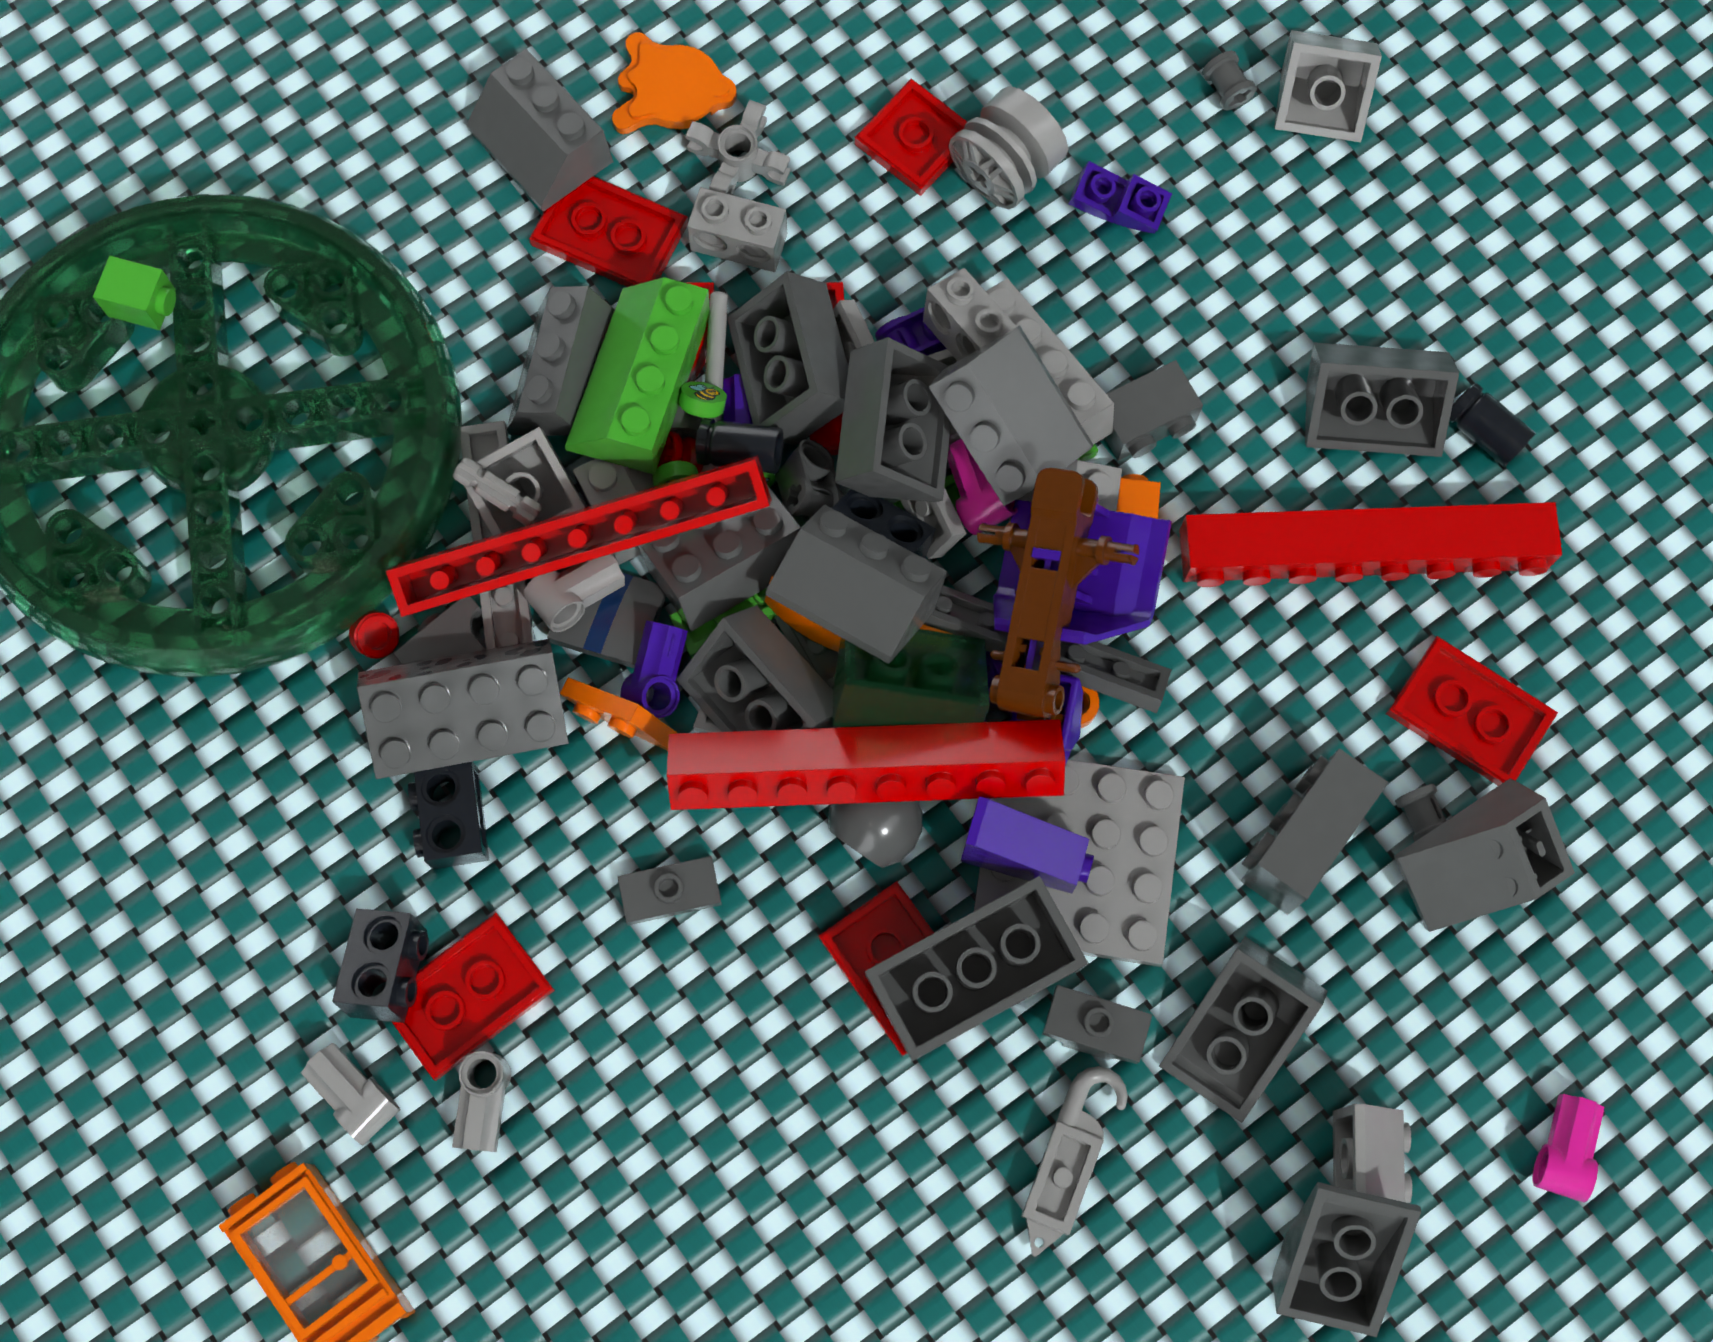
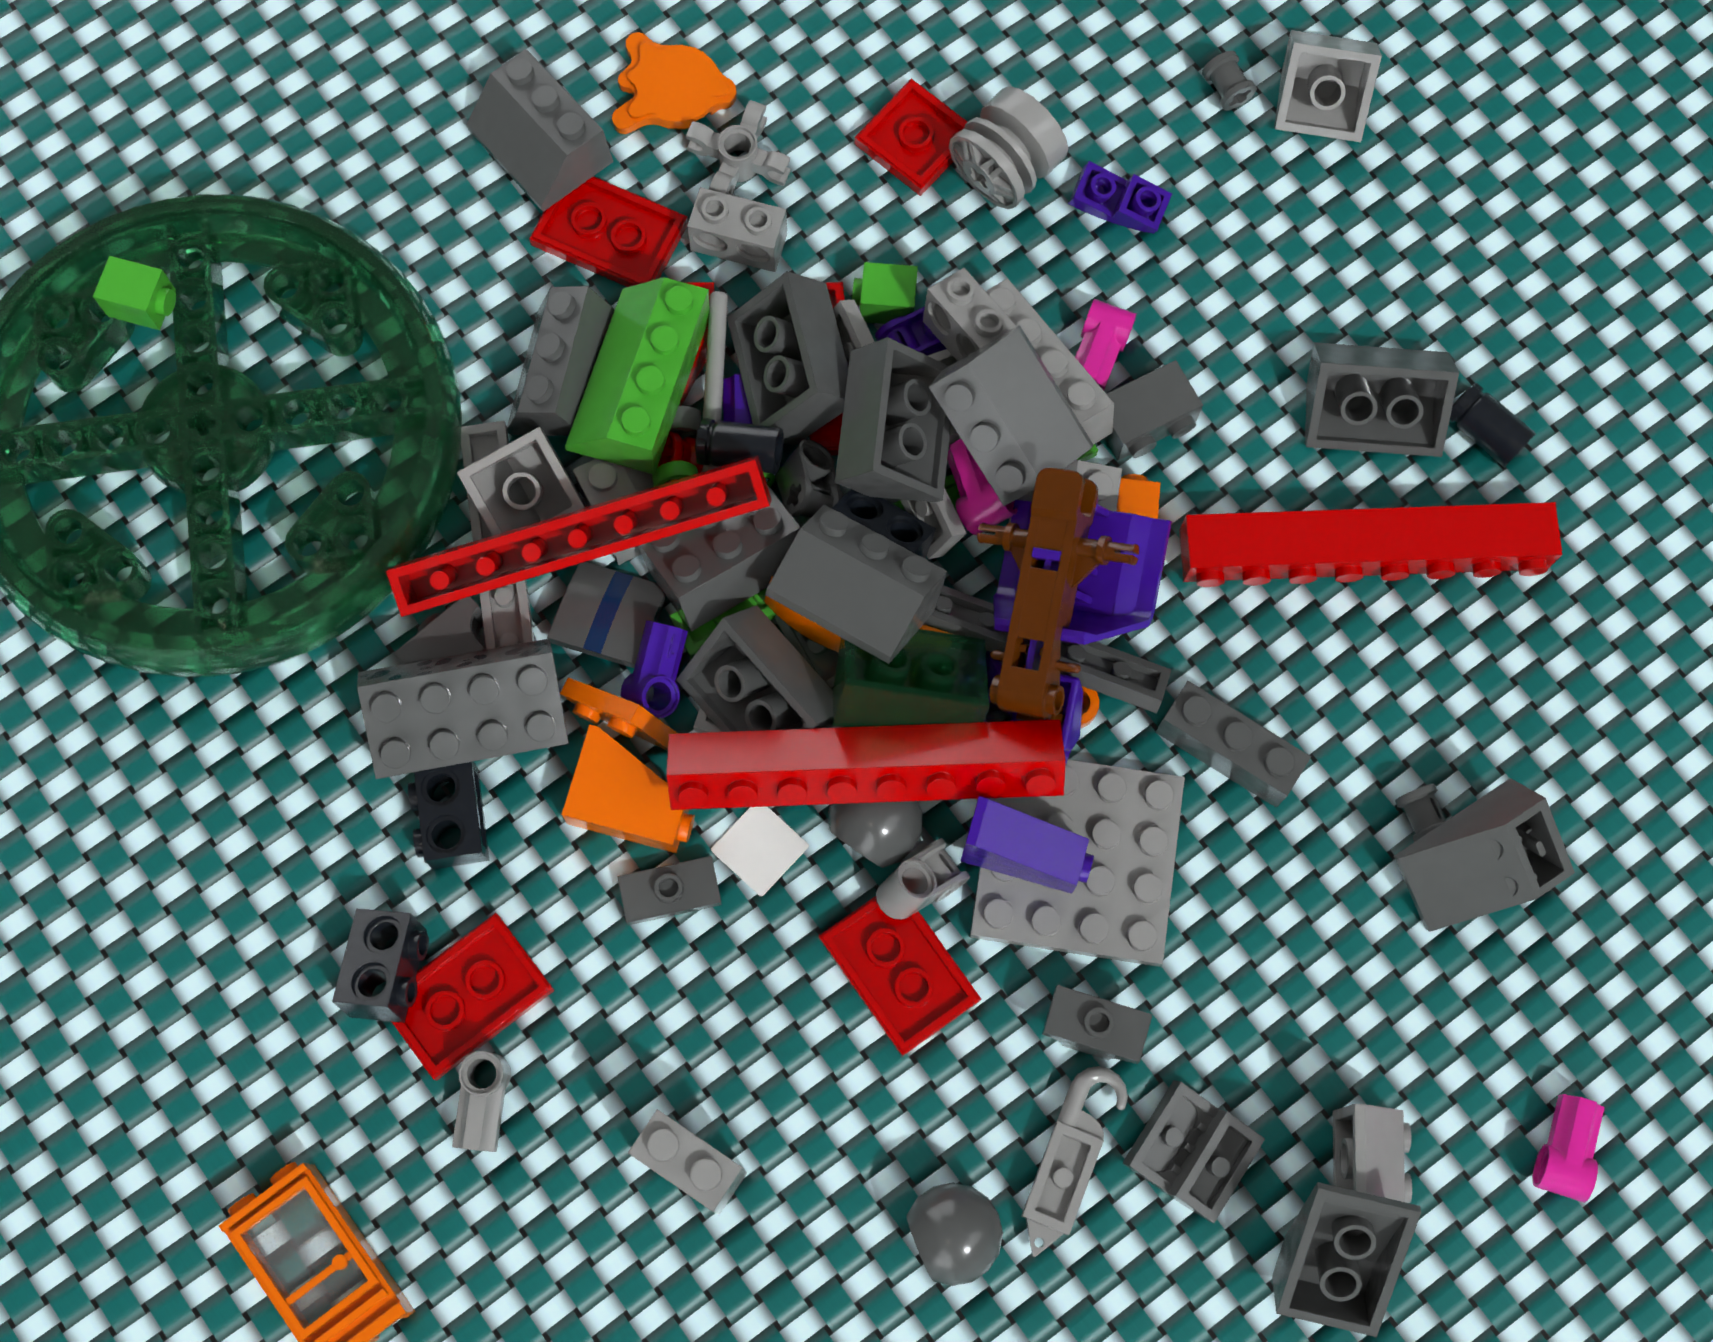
light grey piece [300,1043,401,1145] -> none
red tile [349,610,400,659] -> none
light grey axle [453,458,542,525] -> none
light grey piece [524,554,625,632] -> none
bright green tile [678,381,727,418] -> none
dark grey brick [865,876,1089,1062] -> none
dark grey slope [1159,936,1328,1123] -> none
dark grey brick [1241,748,1389,915] -> none
red tile [1386,636,1558,786] -> none
none -> orange slope [561,724,695,853]
none -> light grey brick [628,1109,747,1215]
none -> white sticker [711,807,809,896]
none -> bright green brick [852,262,918,324]
none -> light grey piece [876,838,970,920]
none -> dark grey helmet [906,1182,1003,1286]
none -> dark pink piece [1075,299,1137,391]
none -> dark grey slope [1122,1080,1265,1223]
none -> dark grey brick [1155,681,1311,808]

